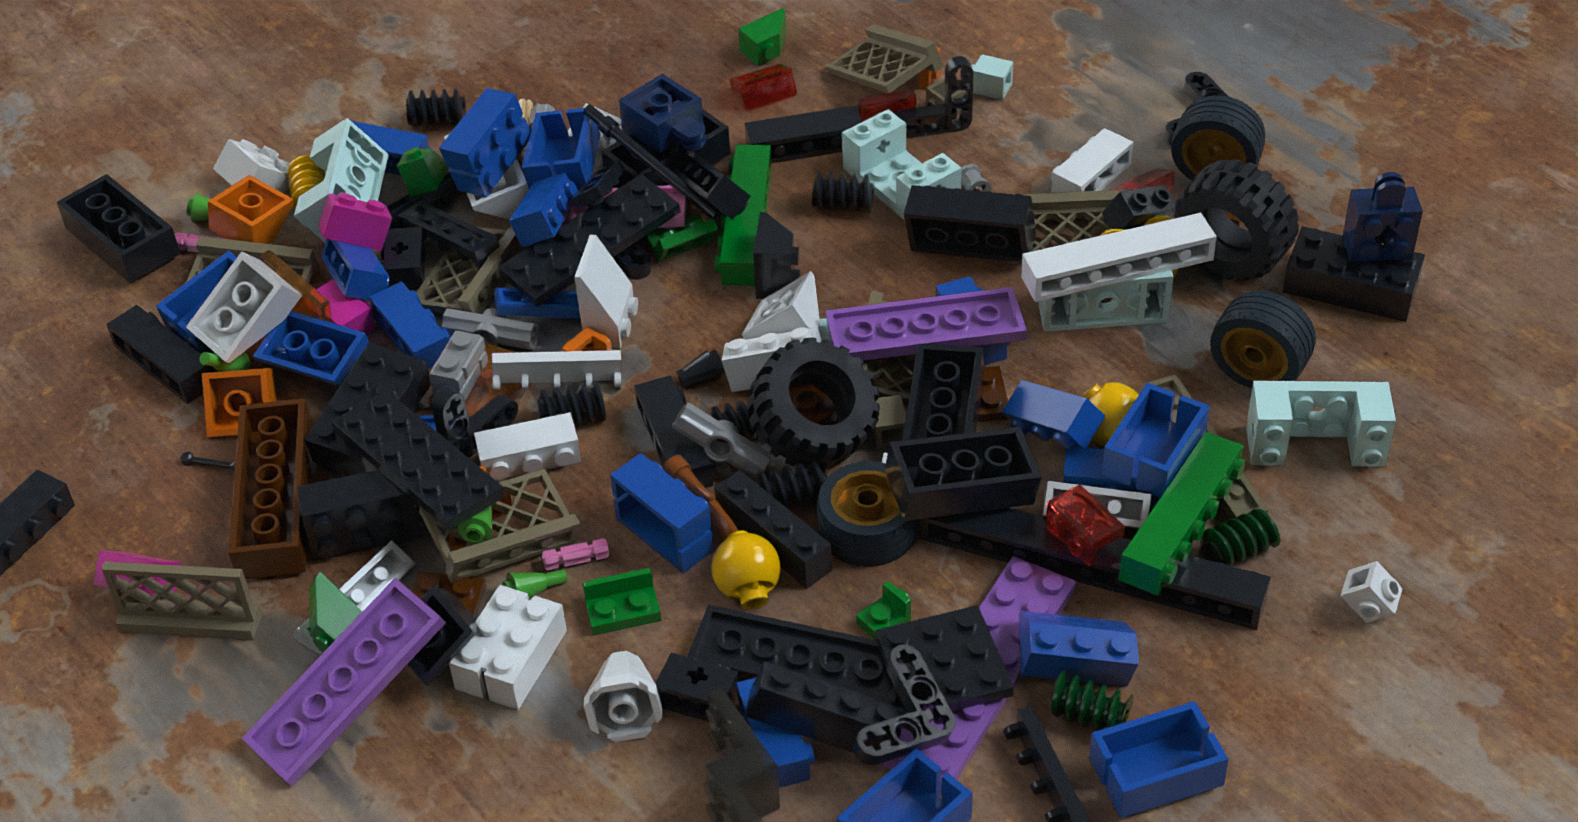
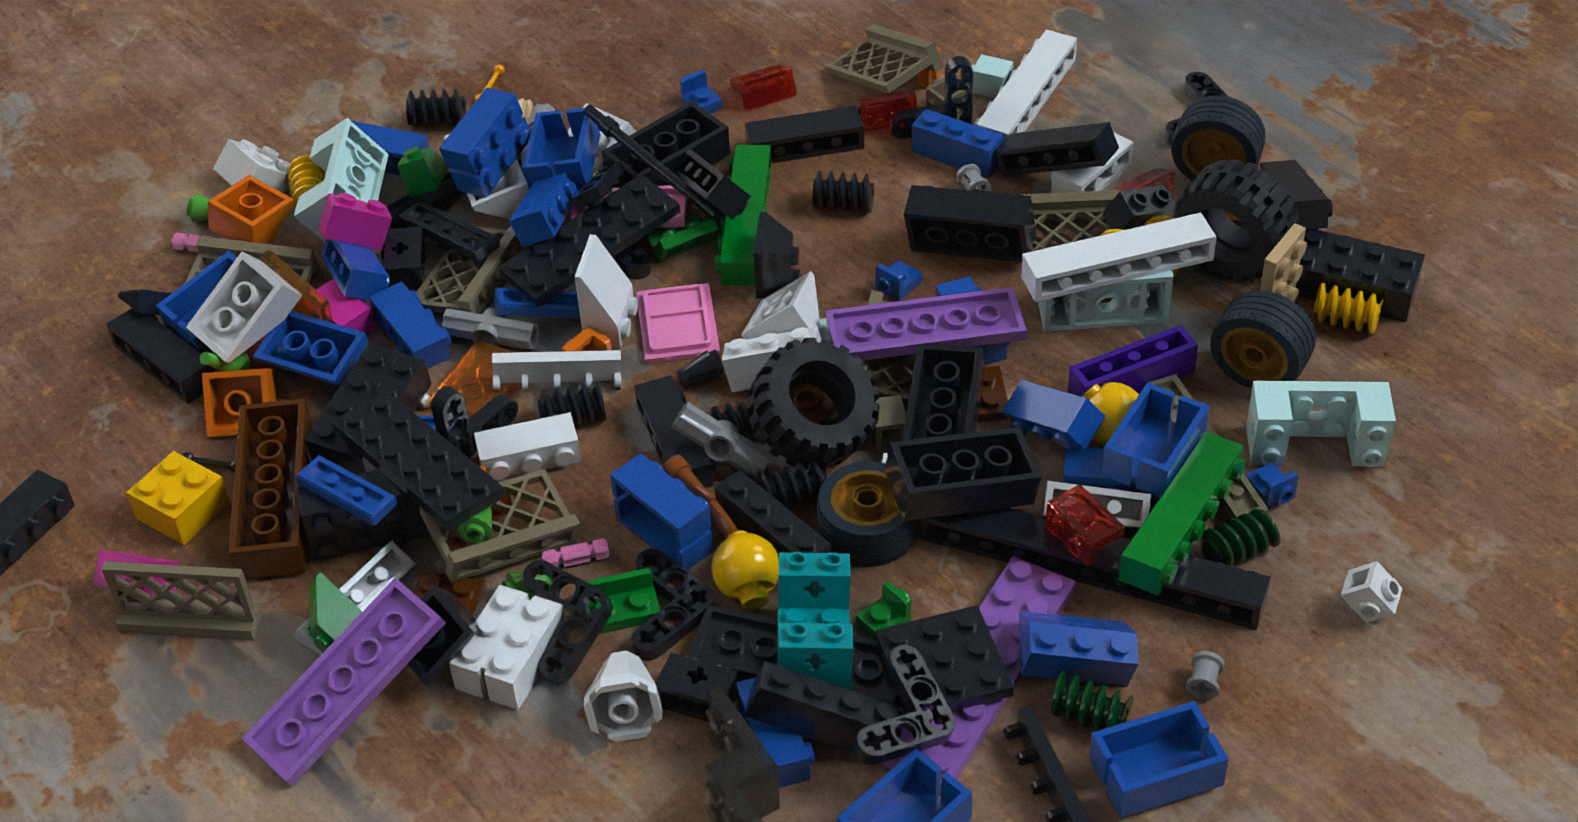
black brick [56,174,181,283] -> none
light grey brick [429,331,488,401] -> none
dark blue brick [619,74,706,153] -> none
green slope [738,8,787,66] -> none
light aqua plate [842,109,962,220] -> none
dark blue brick [1342,172,1423,262] -> none
none -> black slope [118,289,172,316]
none -> yellow brick [126,451,230,545]
none -> blue tile [296,455,397,526]
none -> light orange hinge [475,65,505,101]
none -> black beam [523,560,613,684]
none -> black beam [632,548,715,661]
none -> bright pink piece [636,283,720,364]
none -> blue bracket [680,70,722,113]
none -> teal plate [778,552,853,690]
none -> blue bracket [875,260,922,301]
none -> blue brick [912,109,1003,178]
none -> white brick [974,29,1077,141]
none -> black brick [994,122,1119,176]
none -> dark purple brick [1067,325,1198,397]
none -> light grey bush [1186,651,1224,700]
none -> blue bracket [1245,462,1299,509]
none -> black brick [1260,160,1333,230]
none -> tan plate [1260,223,1307,303]
none -> yellow piece [1312,283,1383,334]

